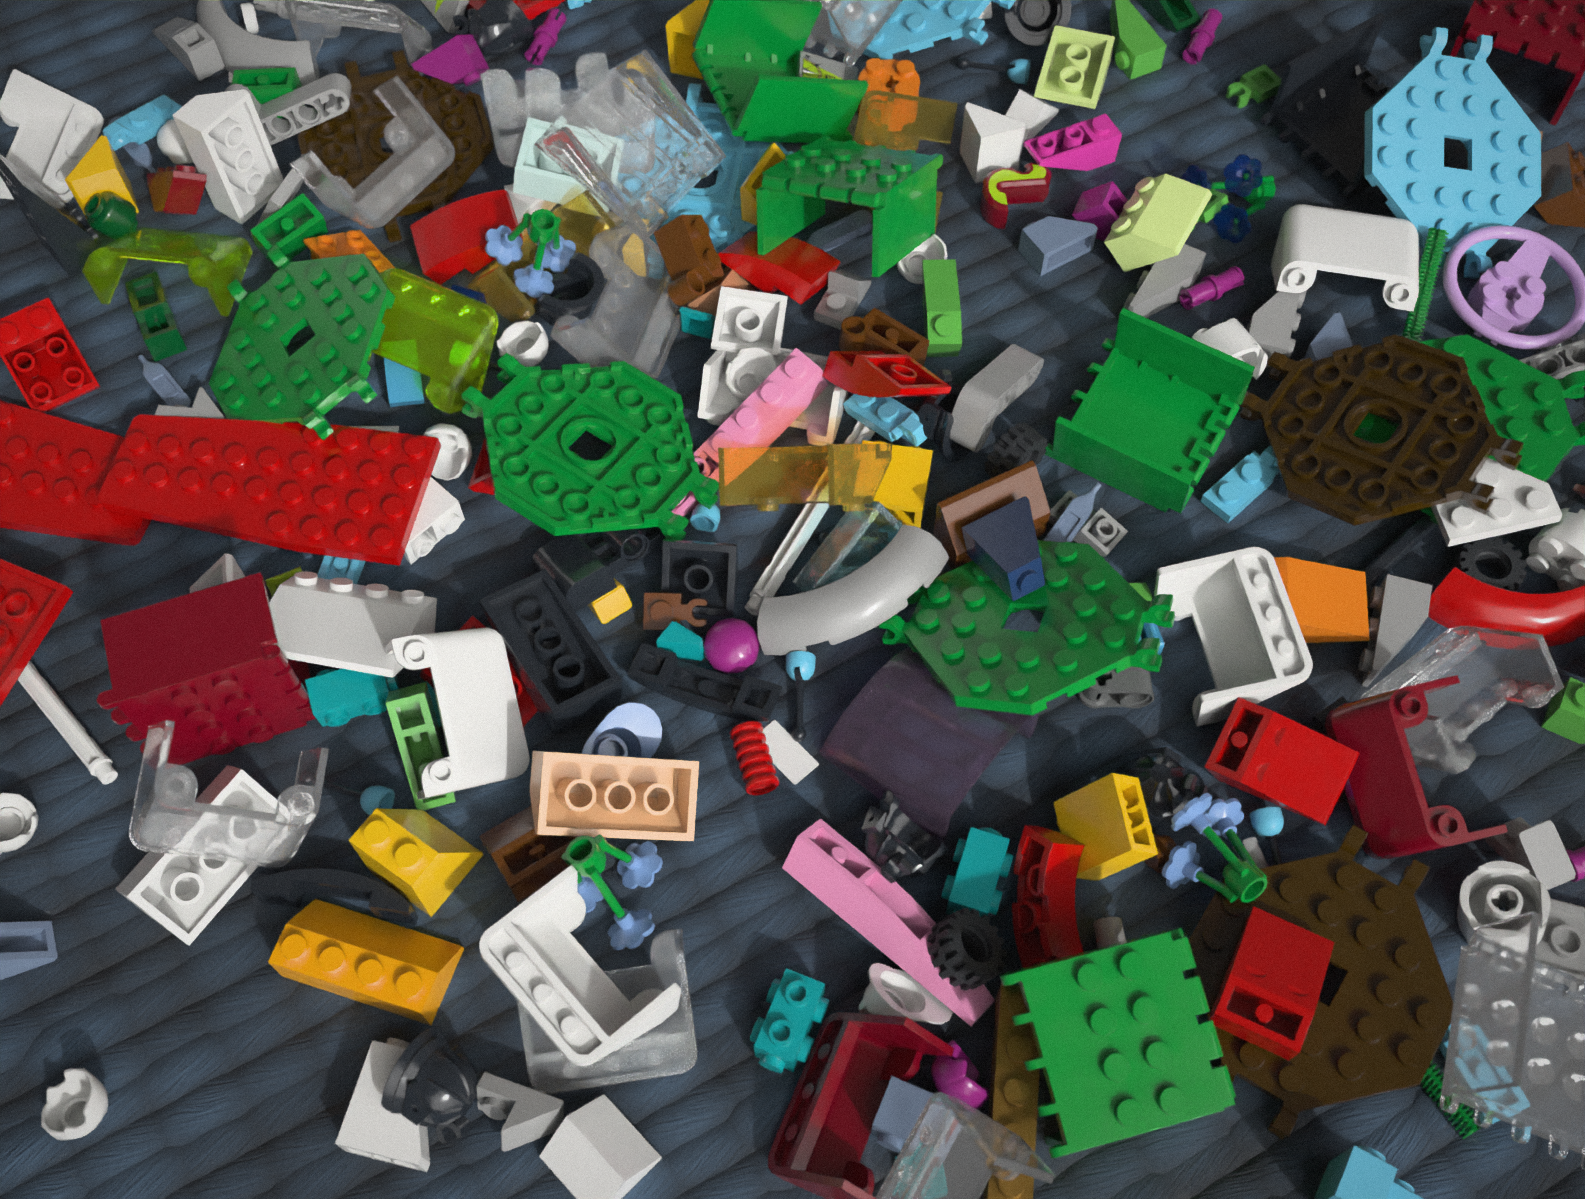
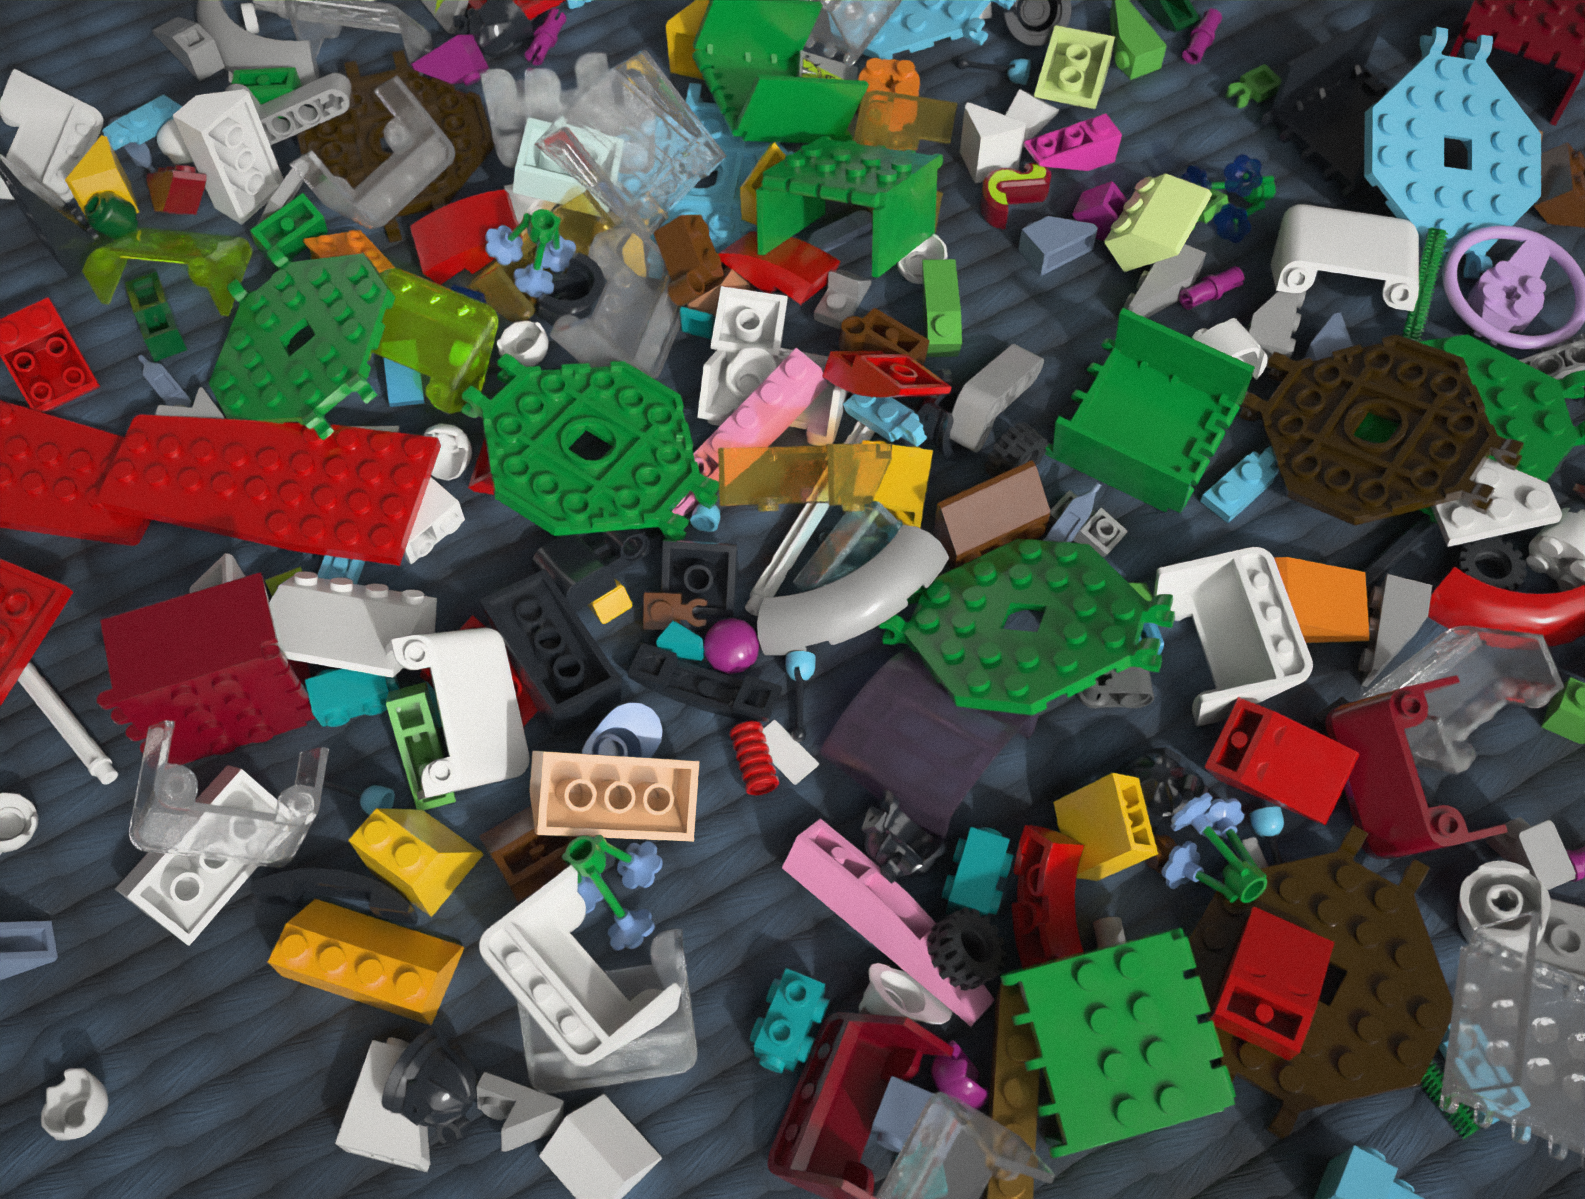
dark blue slope [962,496,1045,601] -> none

